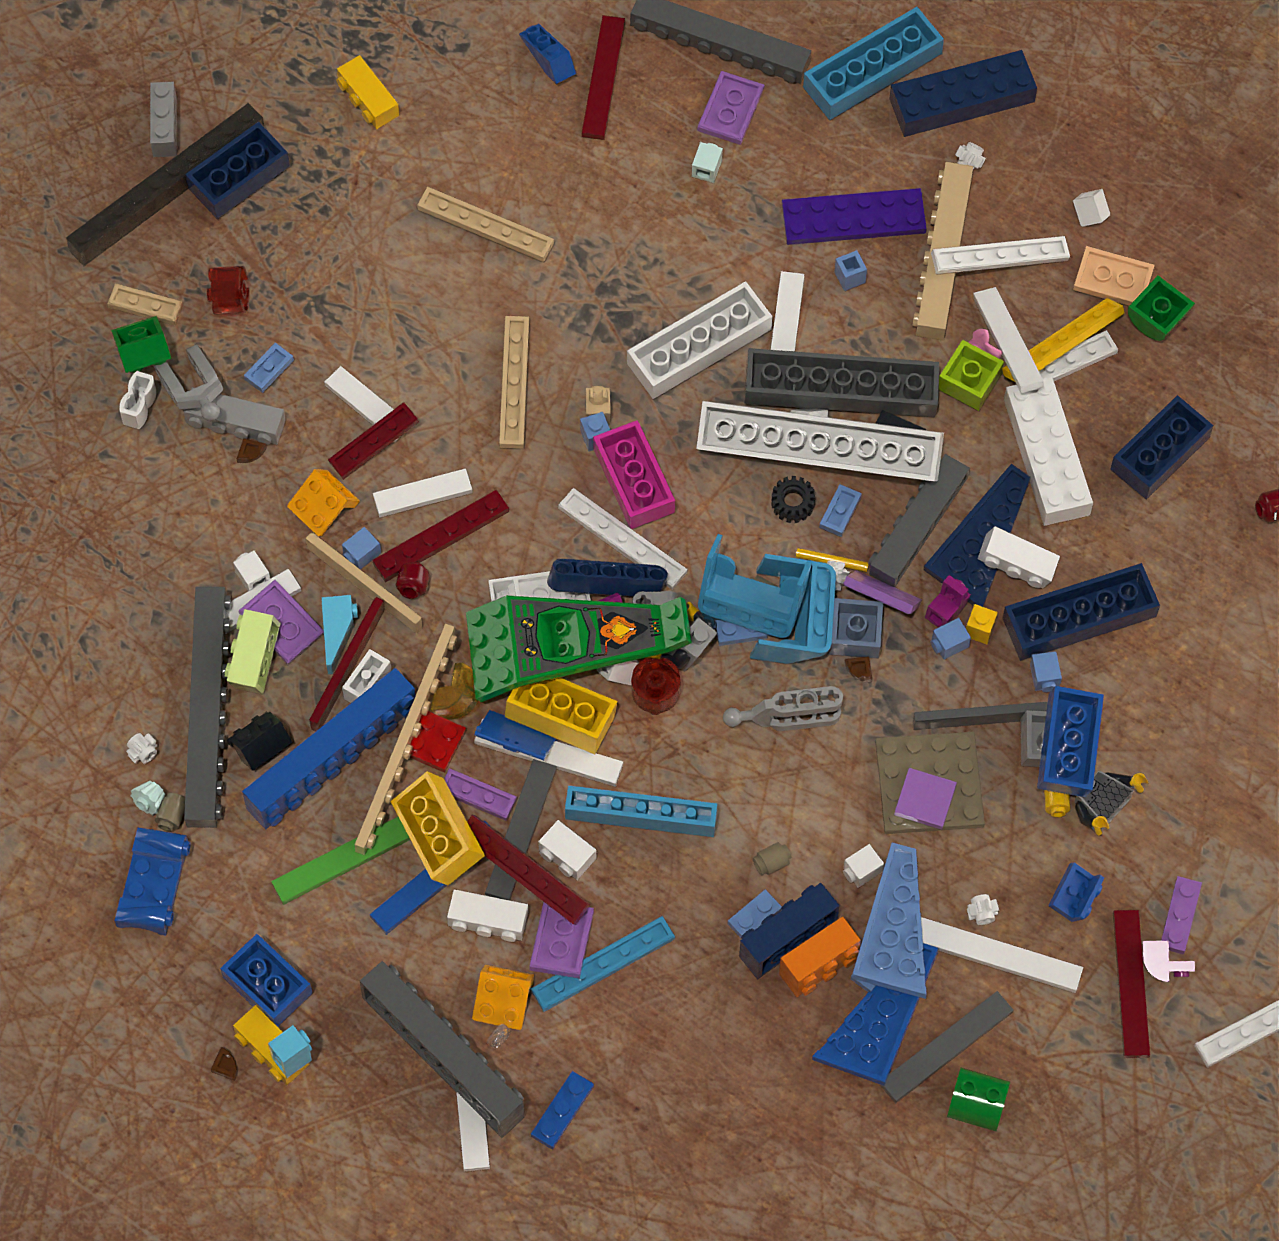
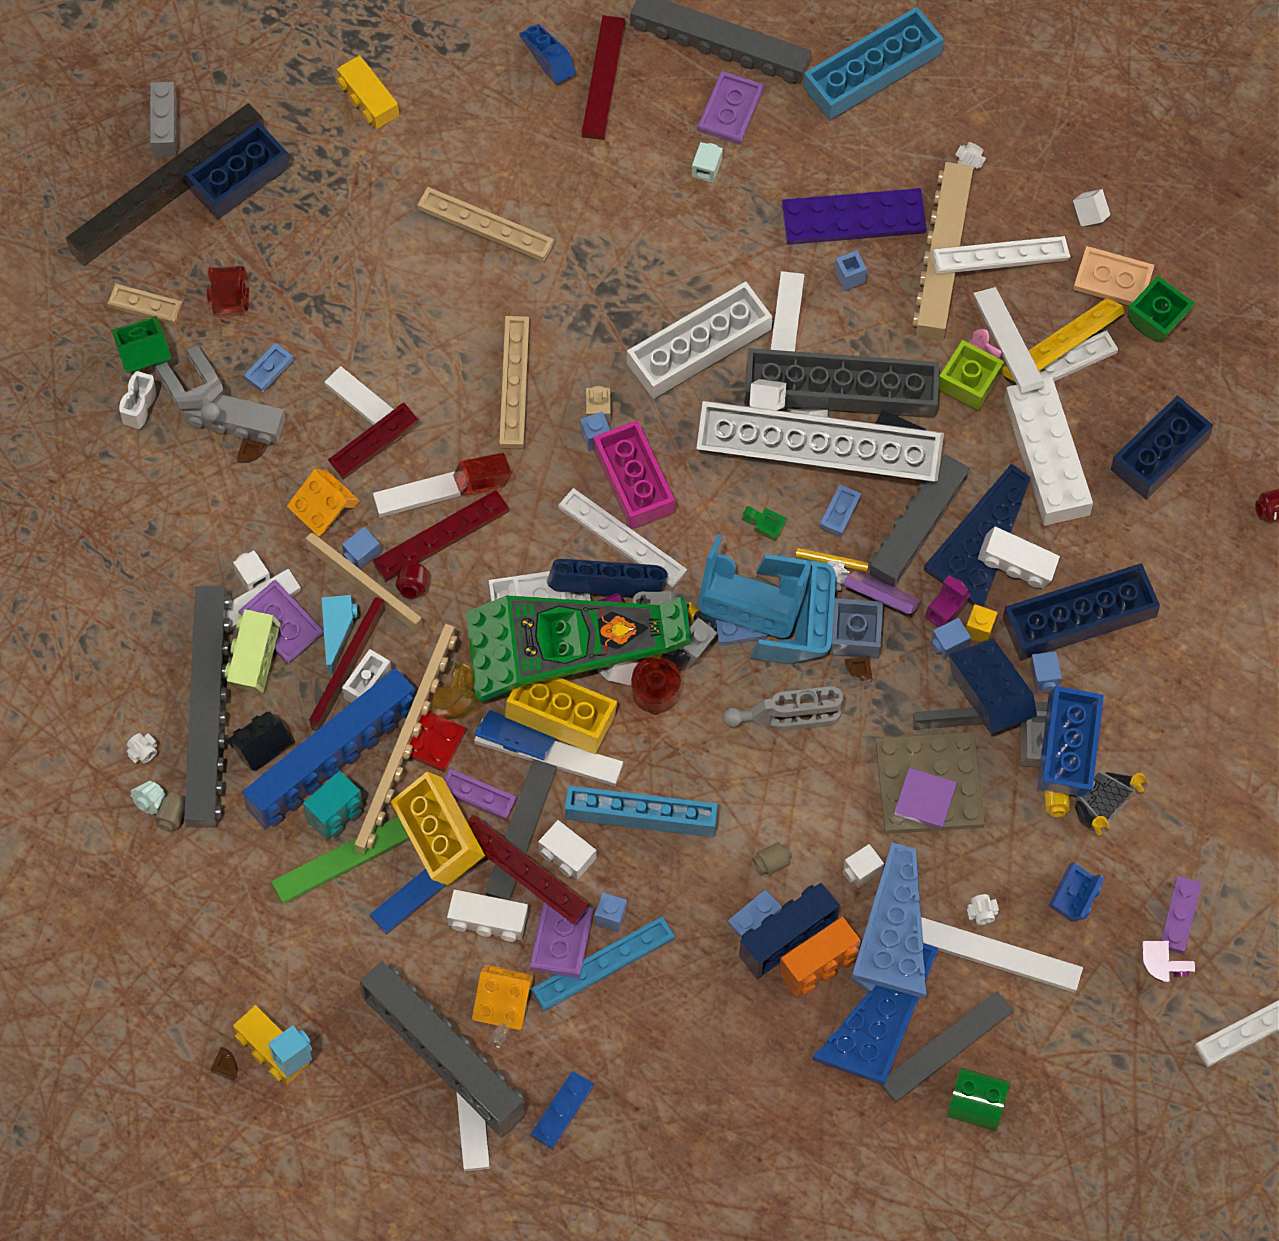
blue piece [115,827,191,936] -> none
blue brick [220,934,312,1027] -> none
black tyre [771,476,815,523] -> none
dark blue brick [889,50,1037,137] -> none
dark red tile [1113,910,1150,1058] -> none
none -> teal brick [303,770,363,841]
none -> clear red brick [453,452,512,496]
none -> medium blue brick [595,893,627,932]
none -> green plate [742,506,787,541]
none -> white panel [750,379,786,411]
none -> dark blue brick [949,638,1037,734]

